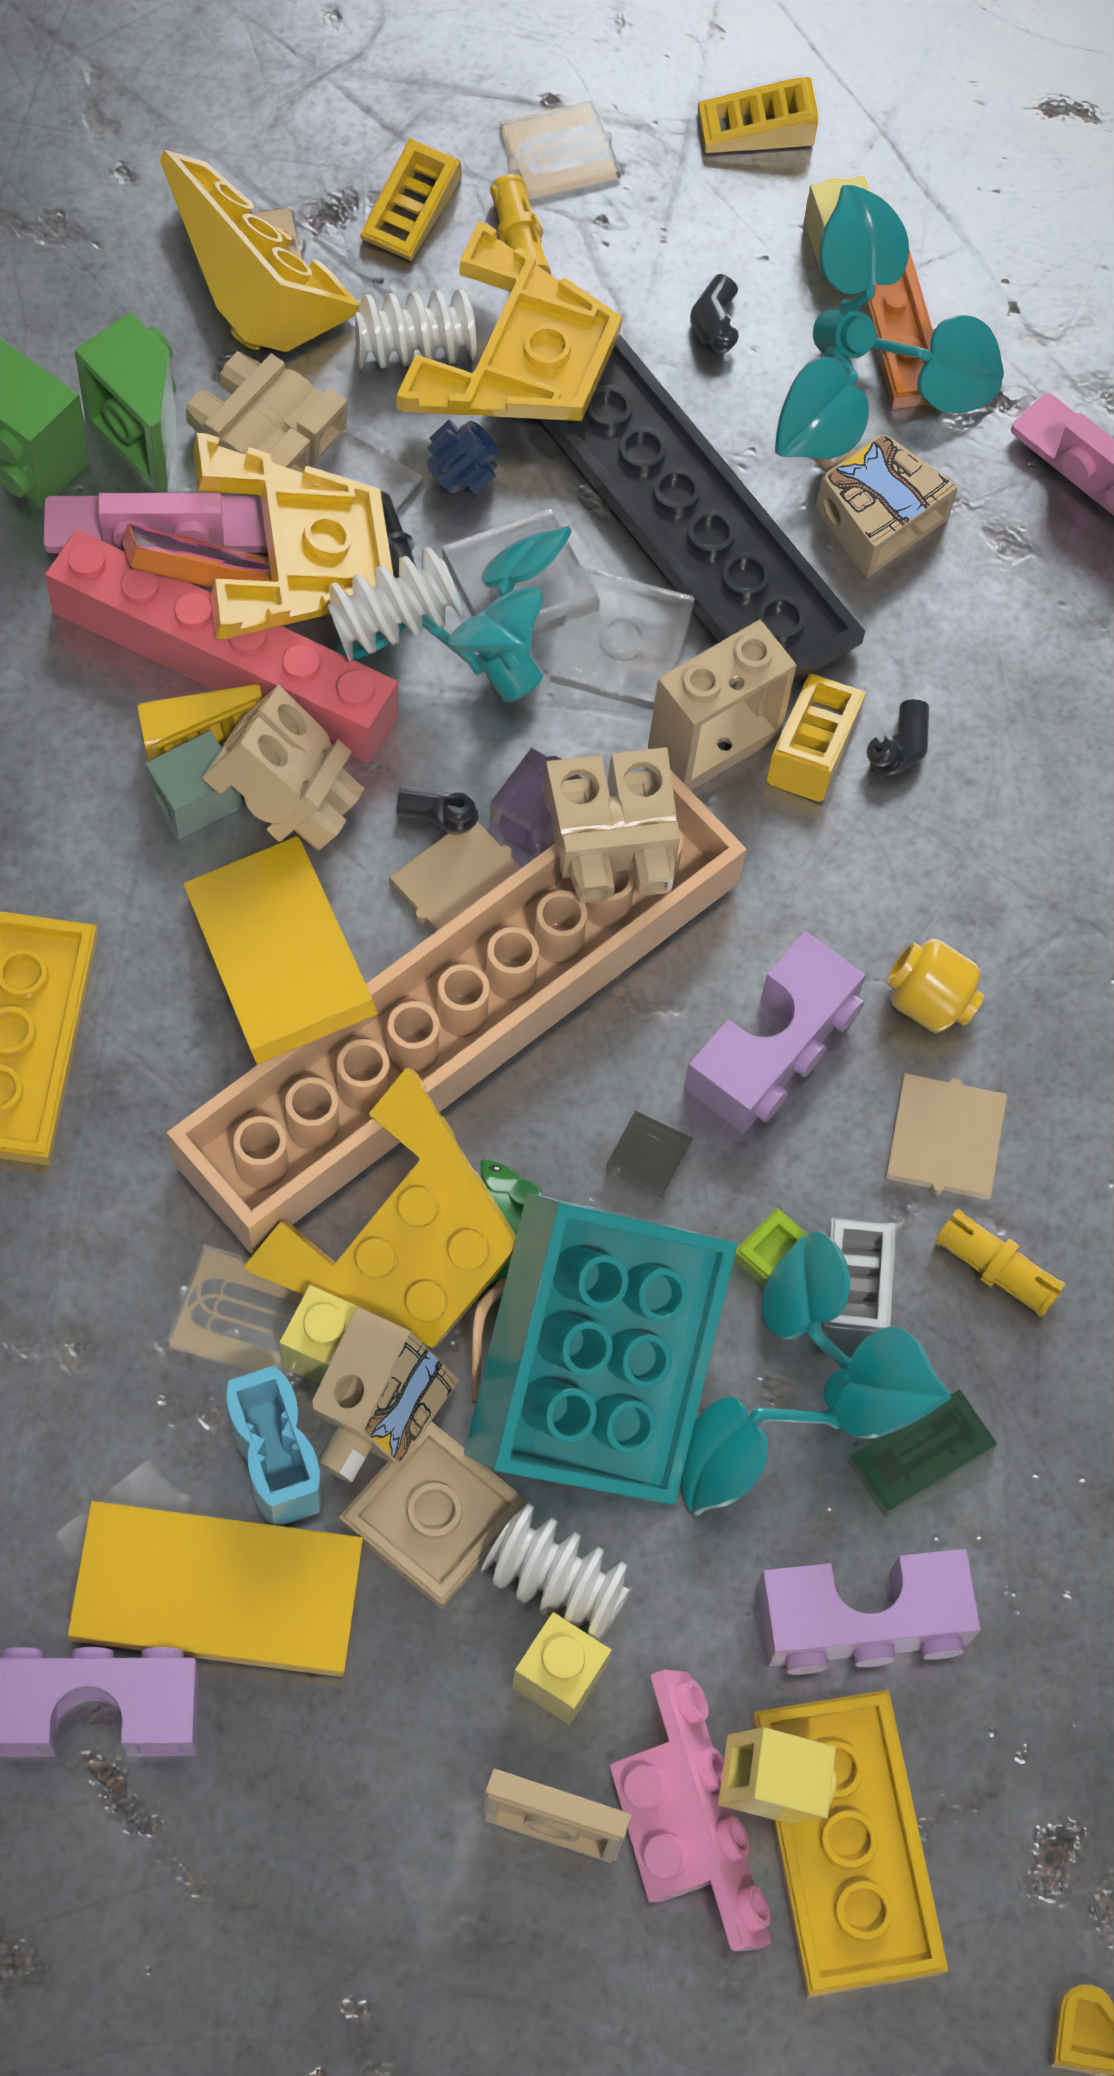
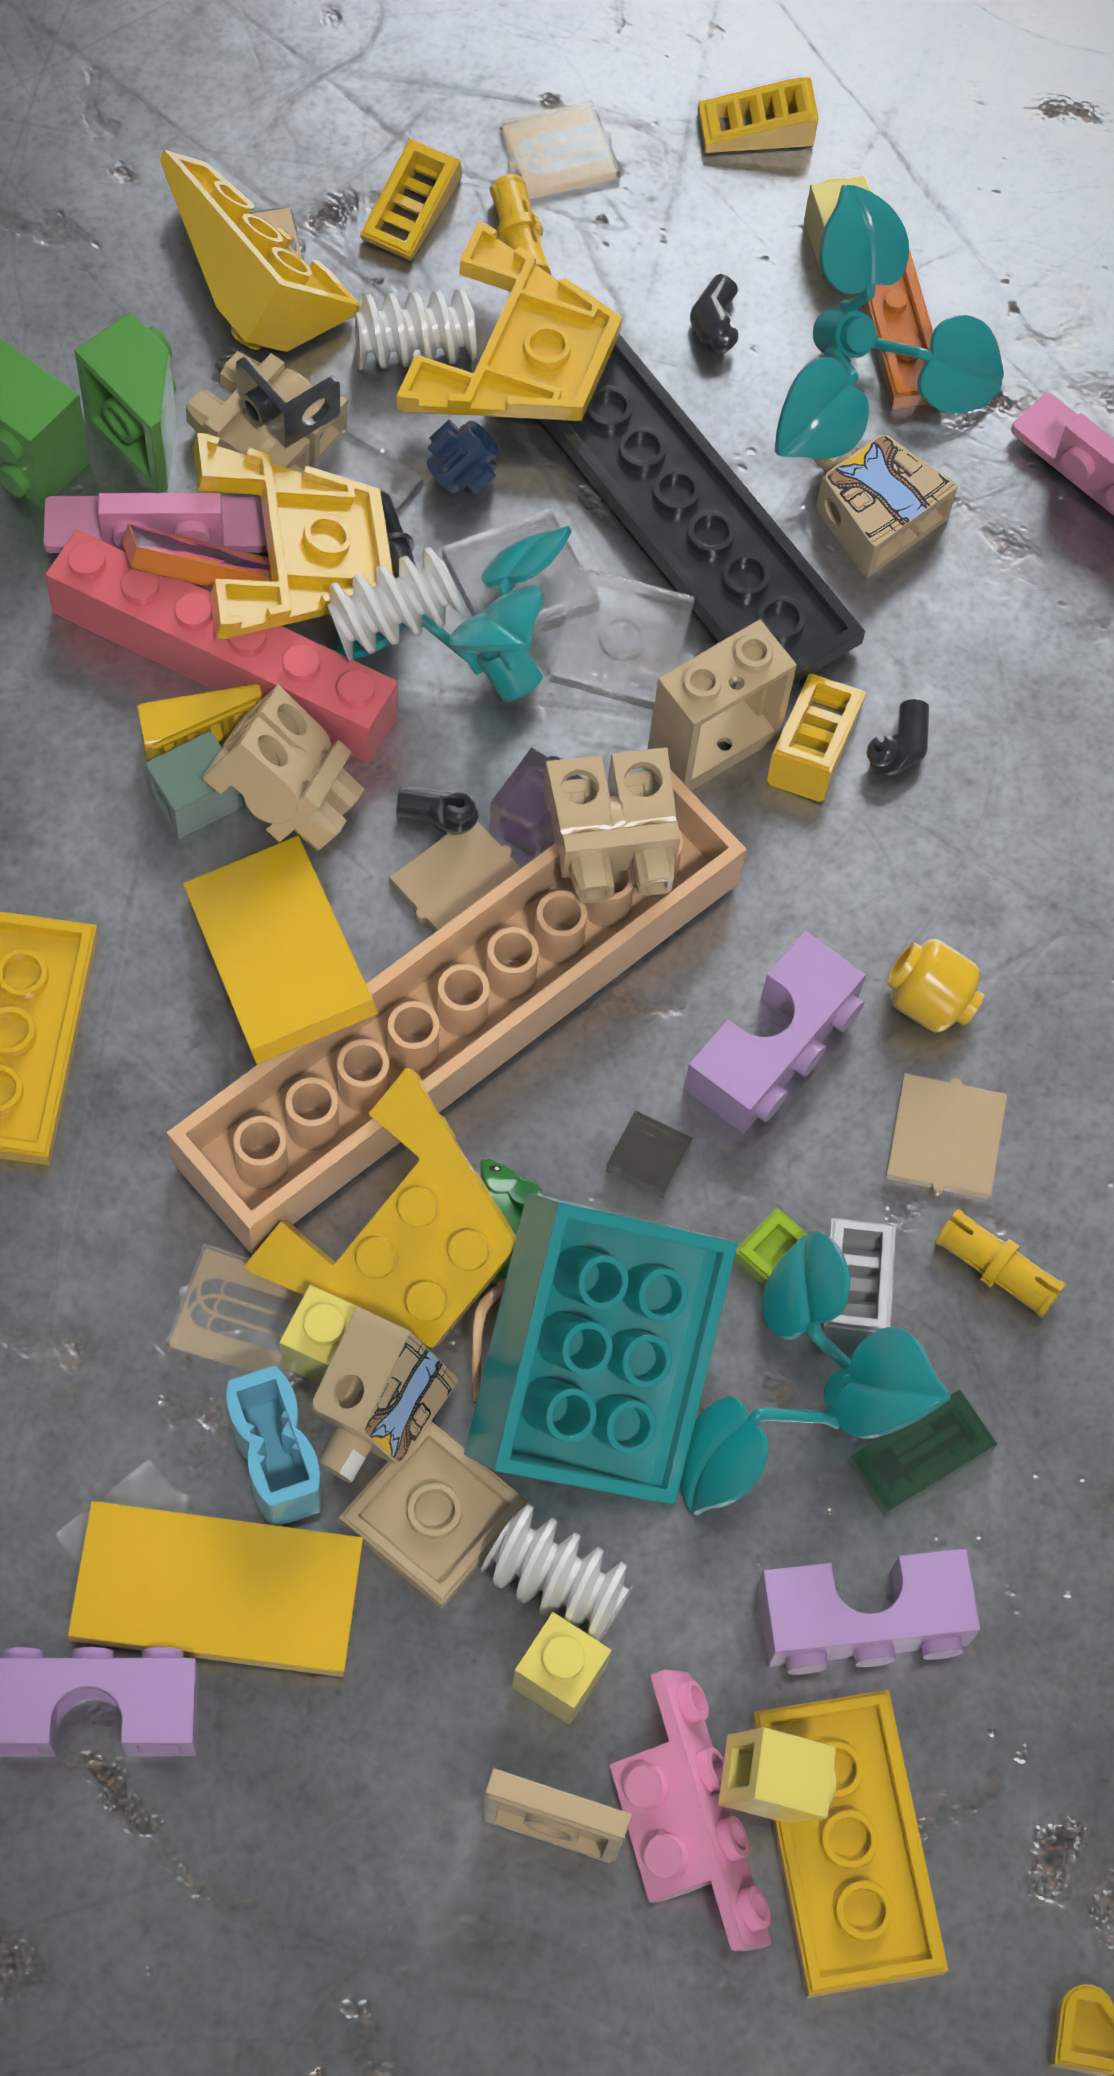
none -> black bracket [236,357,340,449]

